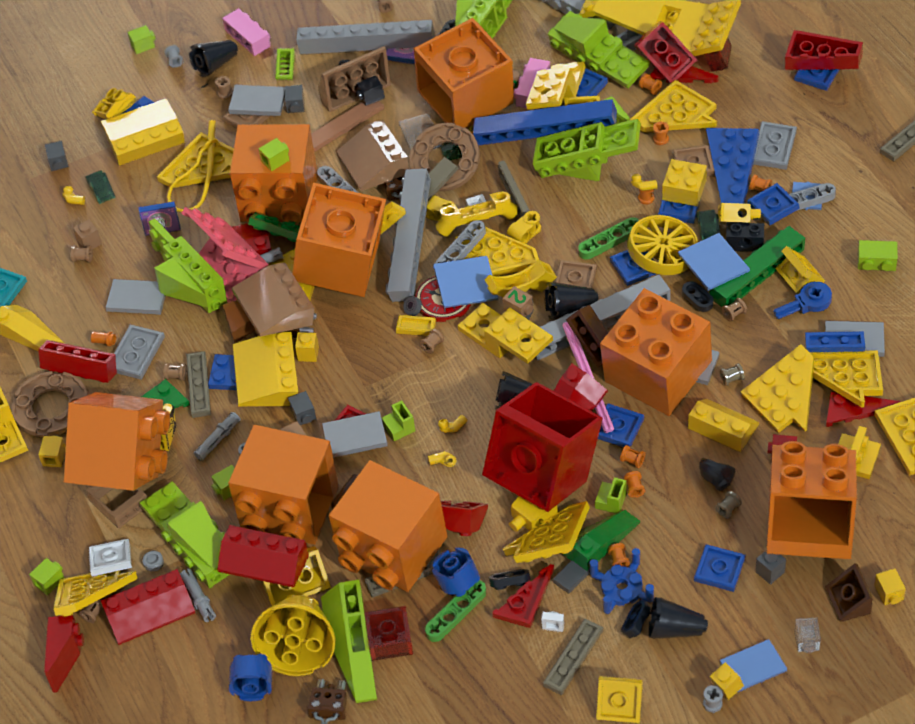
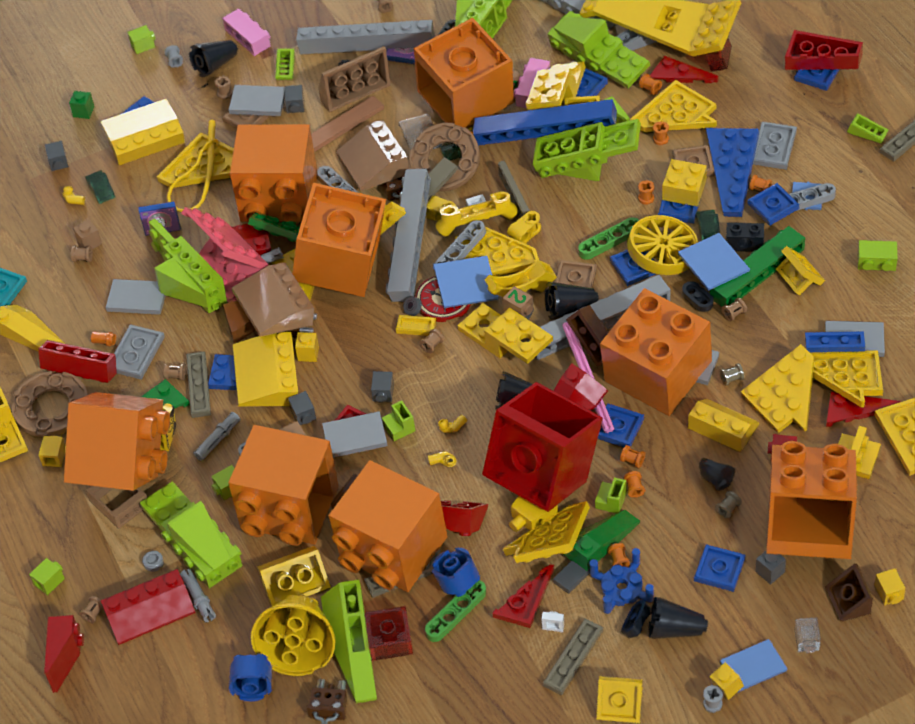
yellow wing [54,570,138,616] -> none
white tile [89,539,132,576] -> none
yellow slope [92,88,137,119] -> none
red slope [217,525,309,588] -> none
lime brick [259,138,289,171] -> none
black brick [356,76,385,106] -> none
black plate [489,569,531,590] -> none
yellow arm [631,174,657,191] -> none
red slope [634,21,697,83] -> none
yellow torso [717,203,761,224] -> none
blue piece [773,282,832,319] -> none
none -> green brick [69,91,95,119]
none -> dark grey brick [371,371,394,402]
none -> lime slope [847,113,889,143]

